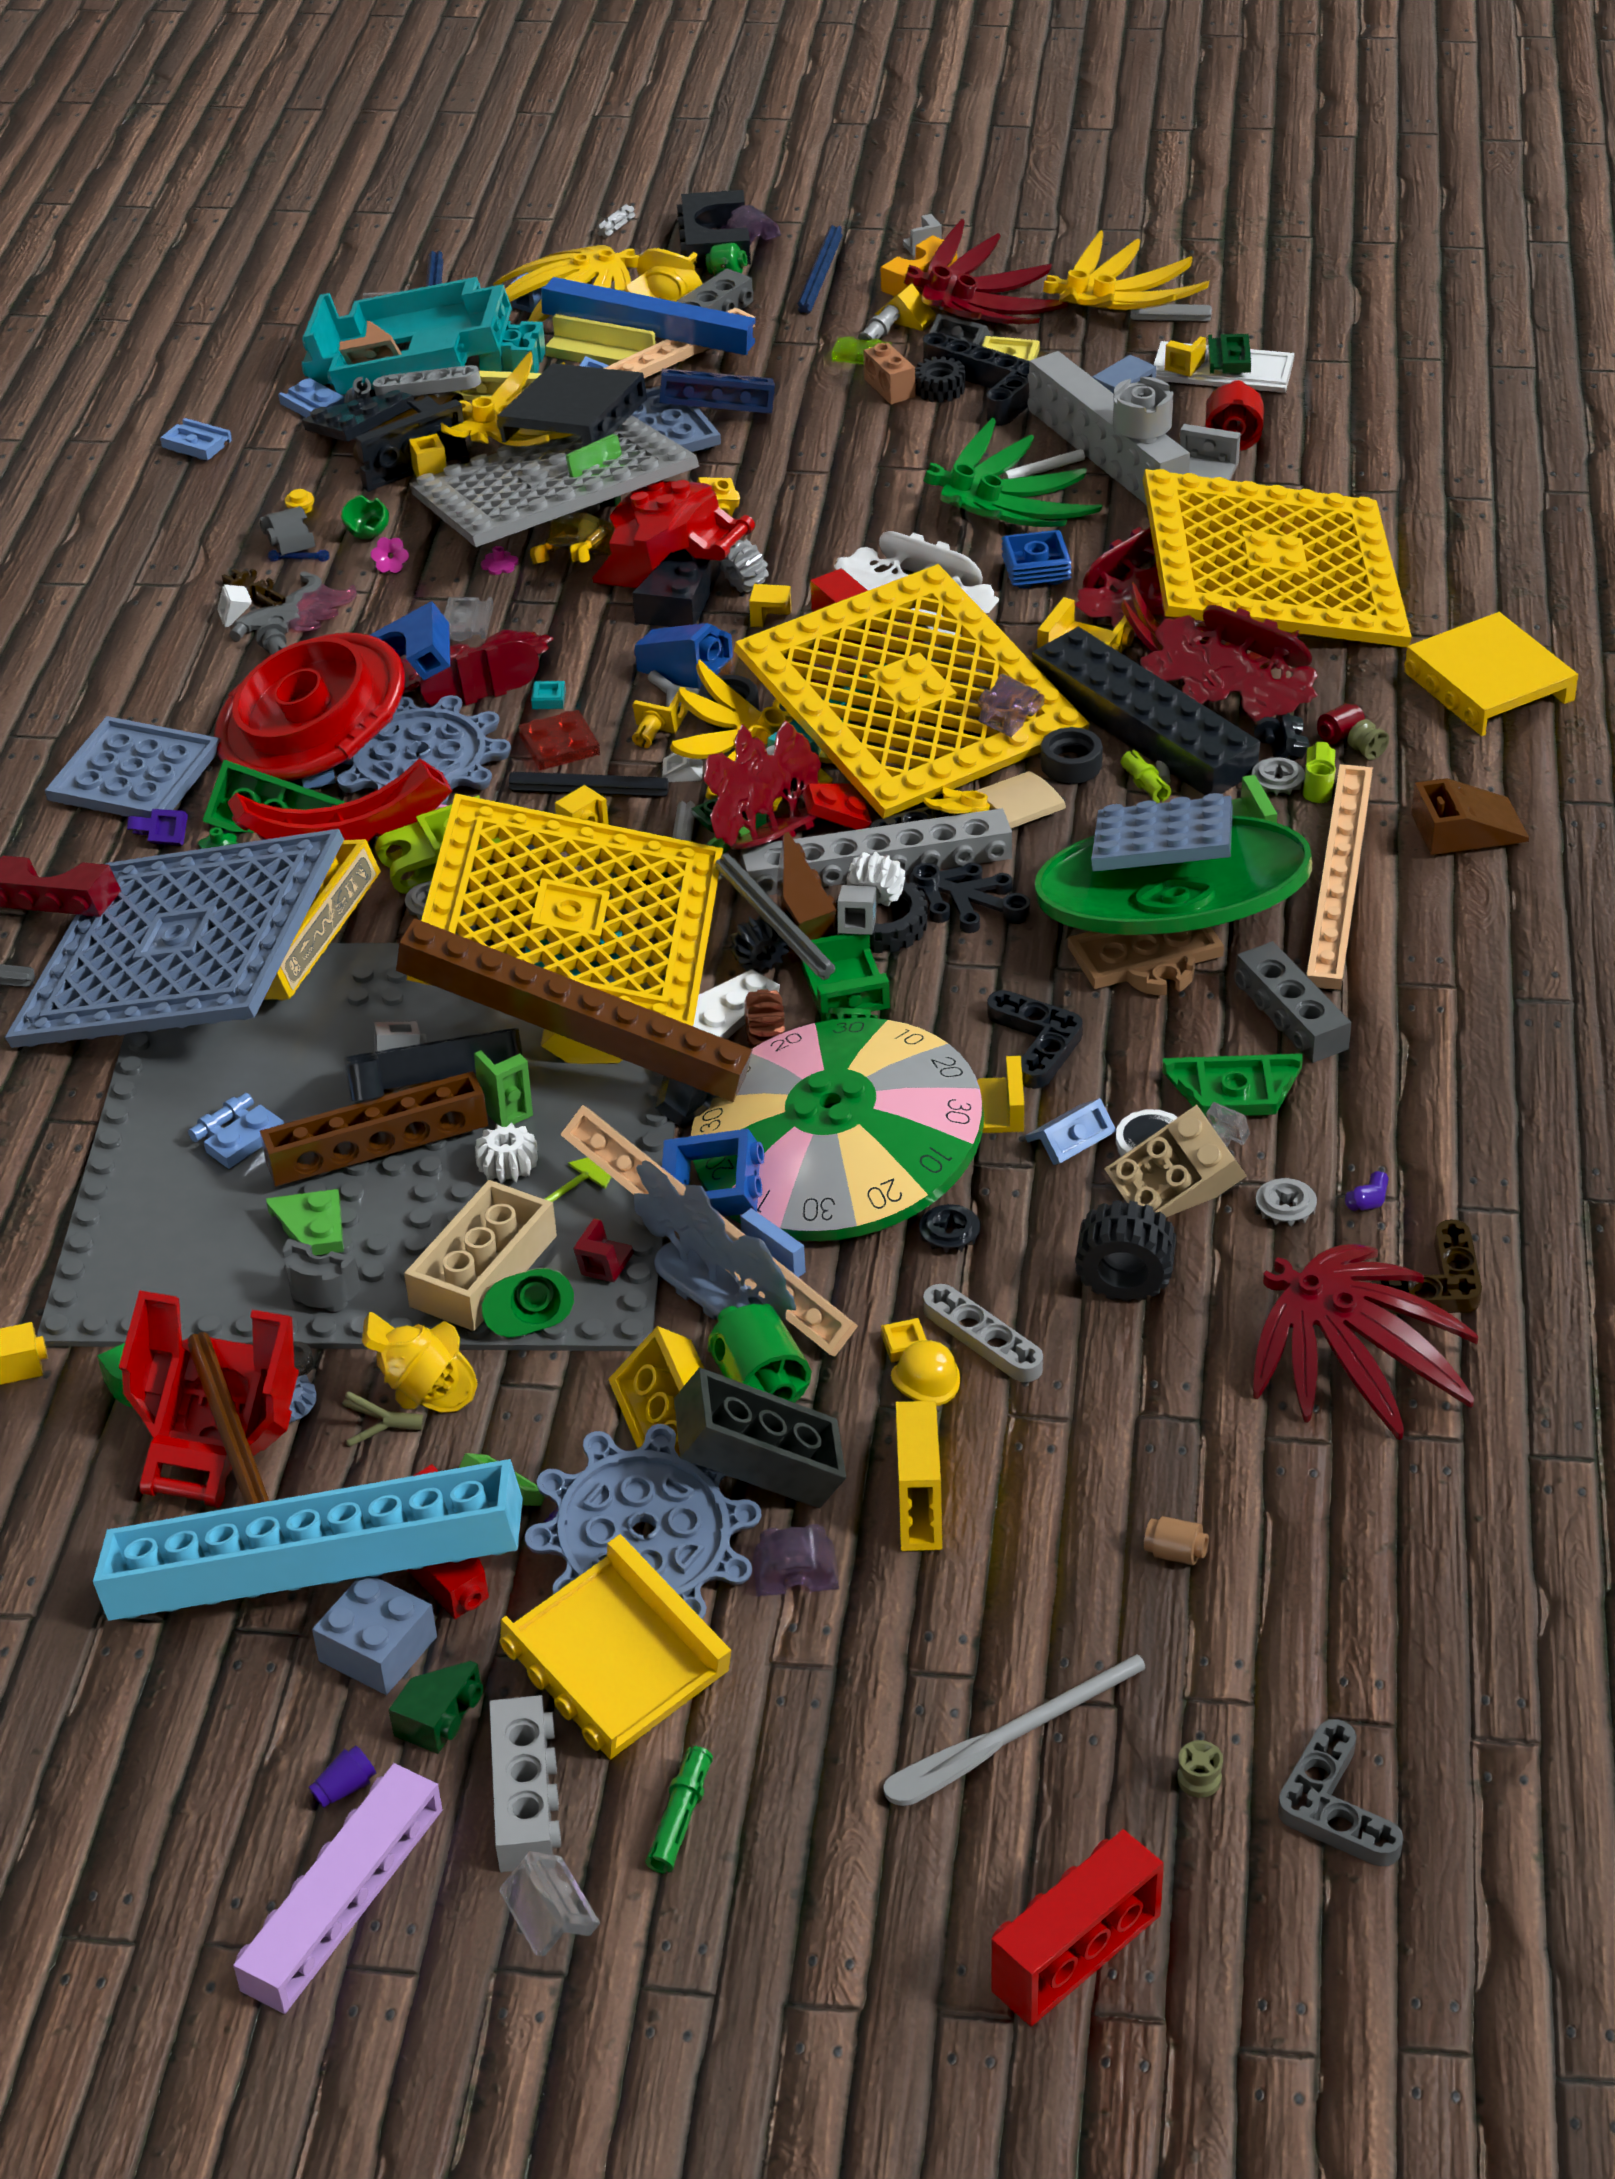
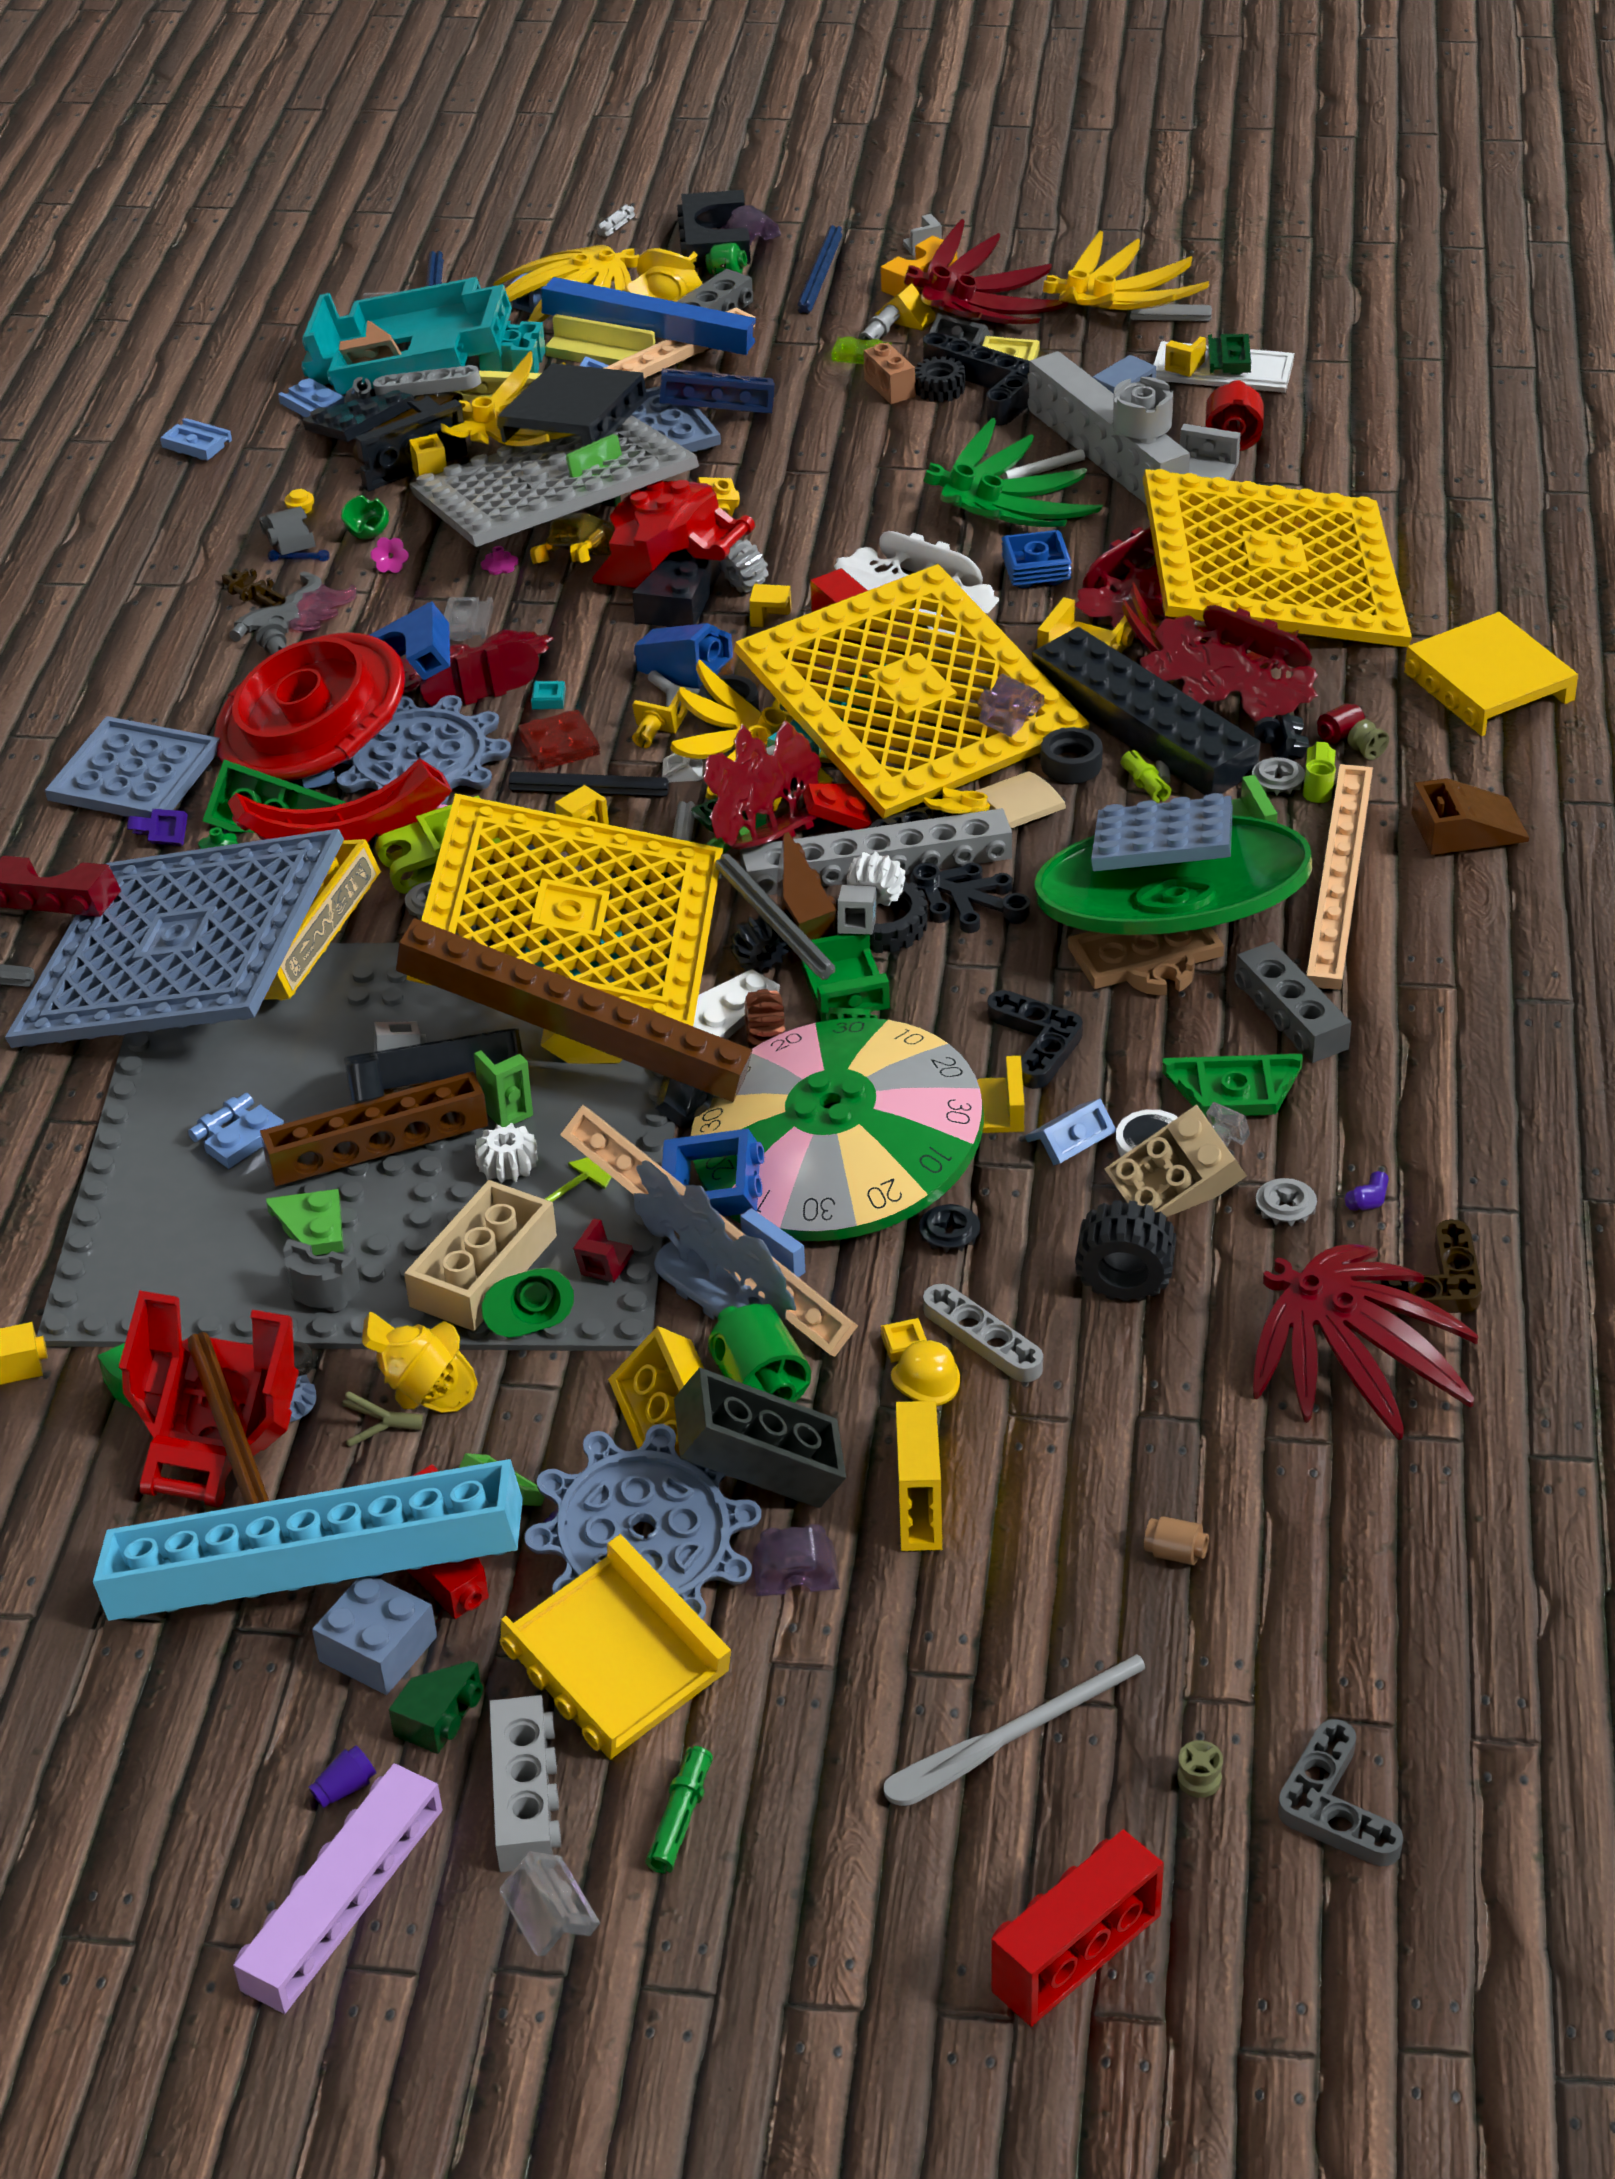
white slope [217,585,252,627] -> none

